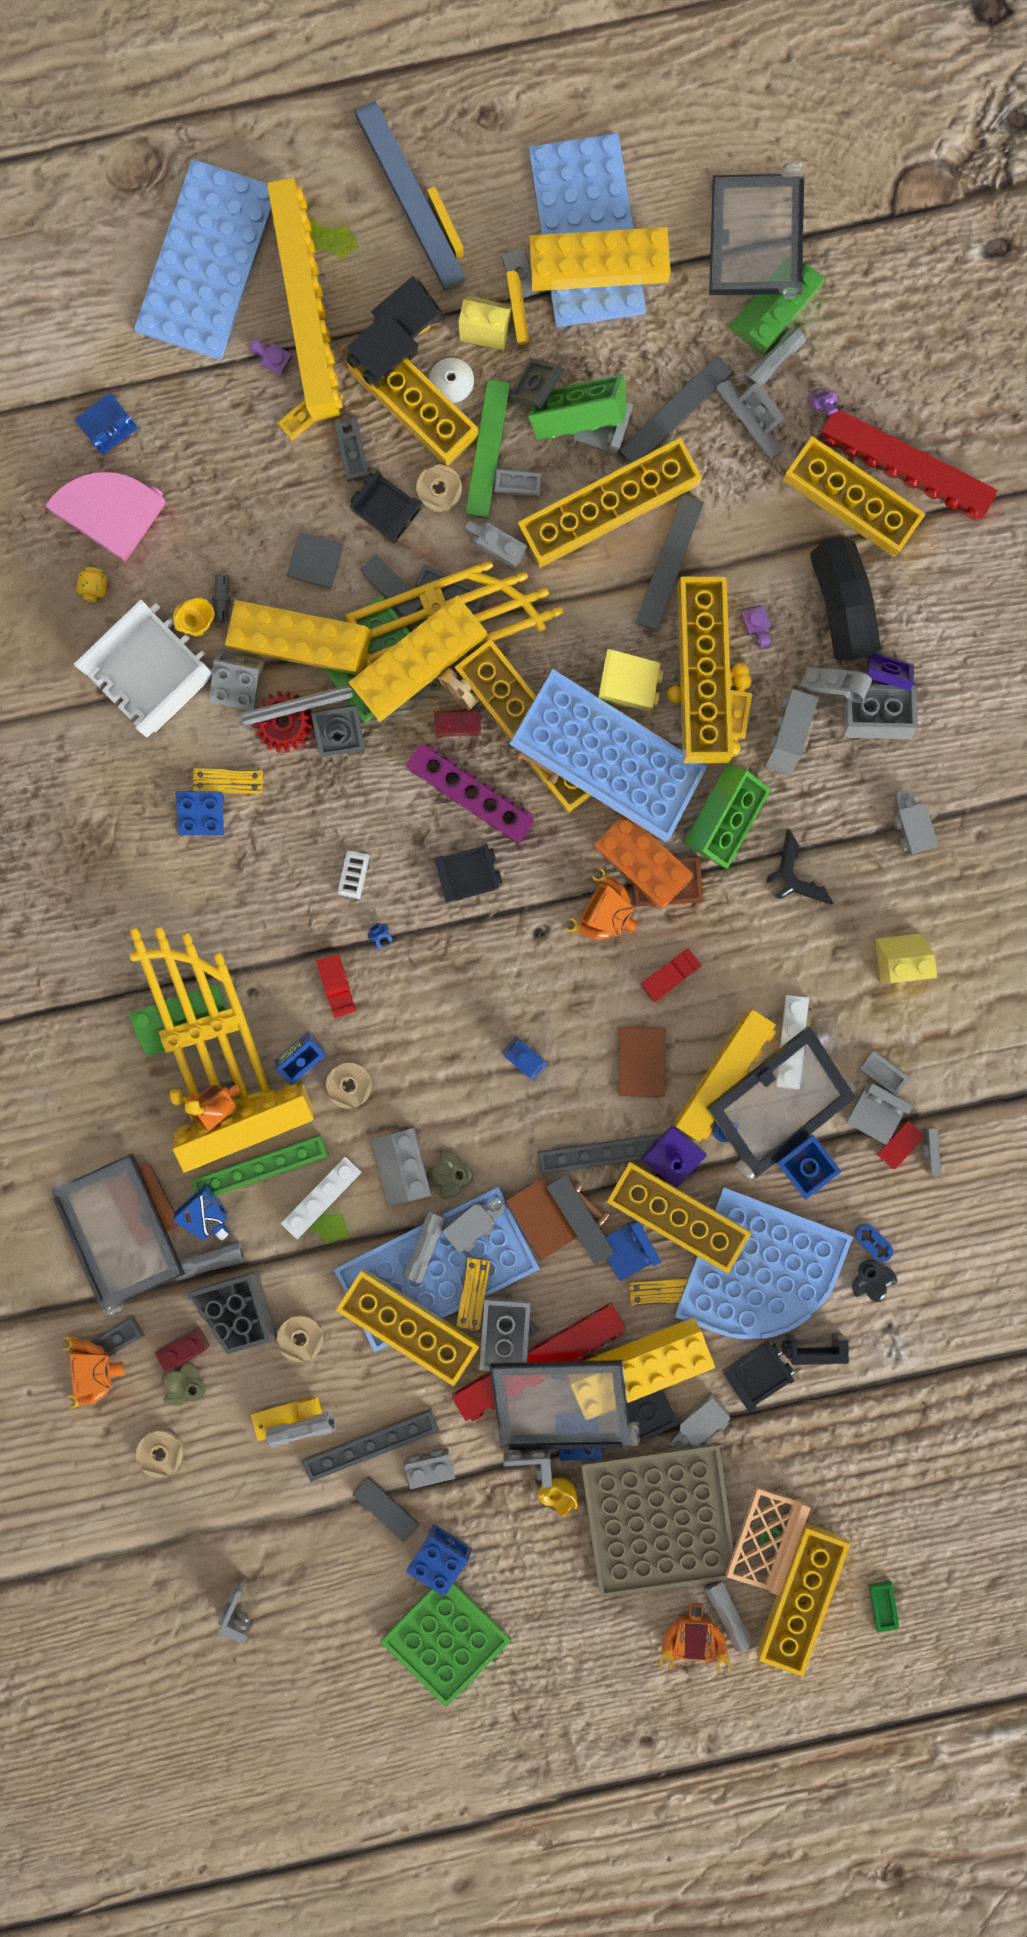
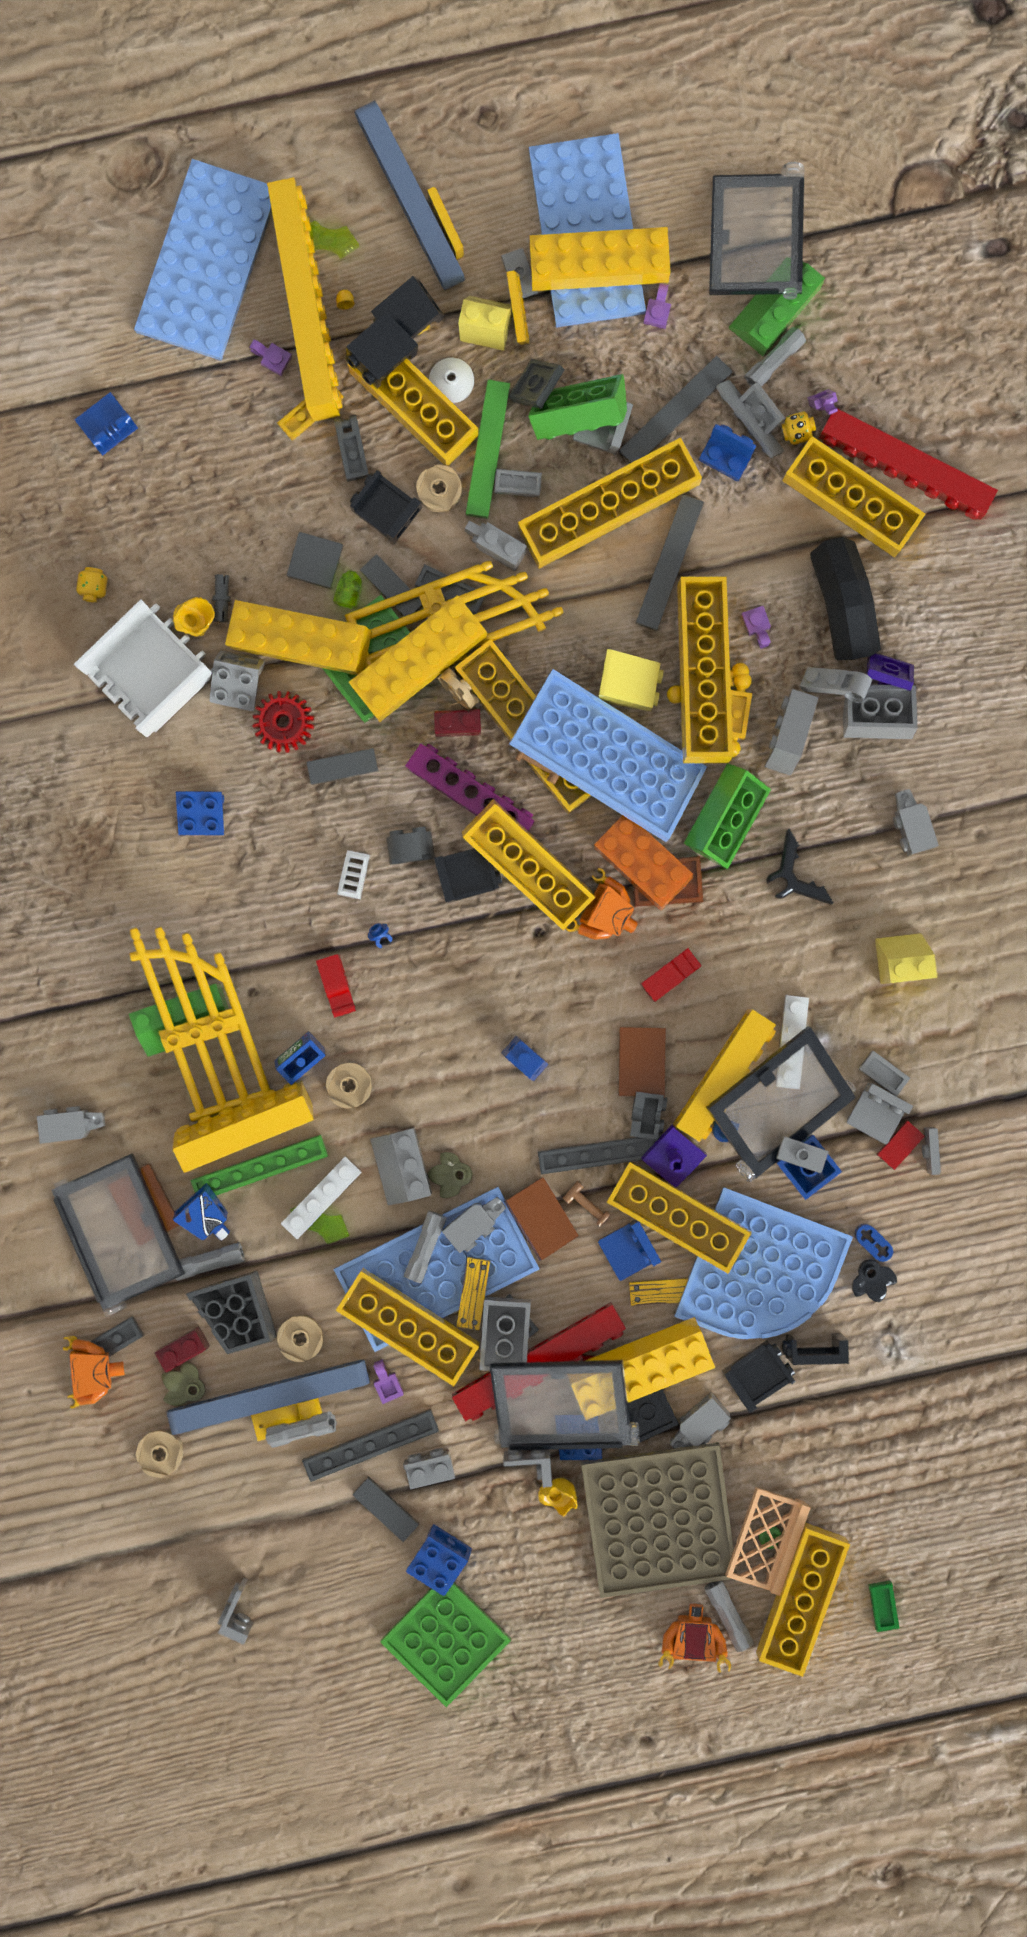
bright pink brick [46,472,166,562] -> none
orange torso [170,1082,241,1131] -> none
yellow tile [193,768,263,794] -> none
light grey axle [240,685,353,726] -> none
dark grey plate [311,704,365,757] -> none
dark grey tile [546,1174,615,1265] -> none
none -> light grey hinge [37,1106,105,1144]
none -> sand blue beam [166,1360,370,1435]
none -> dark grey tile [306,748,378,785]
none -> clear neon green rock [333,570,362,610]
none -> yellow hinge [336,289,355,310]
none -> medium lavender plate [373,1359,404,1404]
none -> dark grey cylinder [386,827,435,865]
none -> yellow brick [462,799,595,930]
none -> dark grey cylinder [630,1091,667,1140]
none -> medium lavender plate [643,283,671,329]
none -> blue bracket [698,424,756,482]
none -> light grey plate [776,1136,829,1173]
none -> yellow head [781,411,817,445]

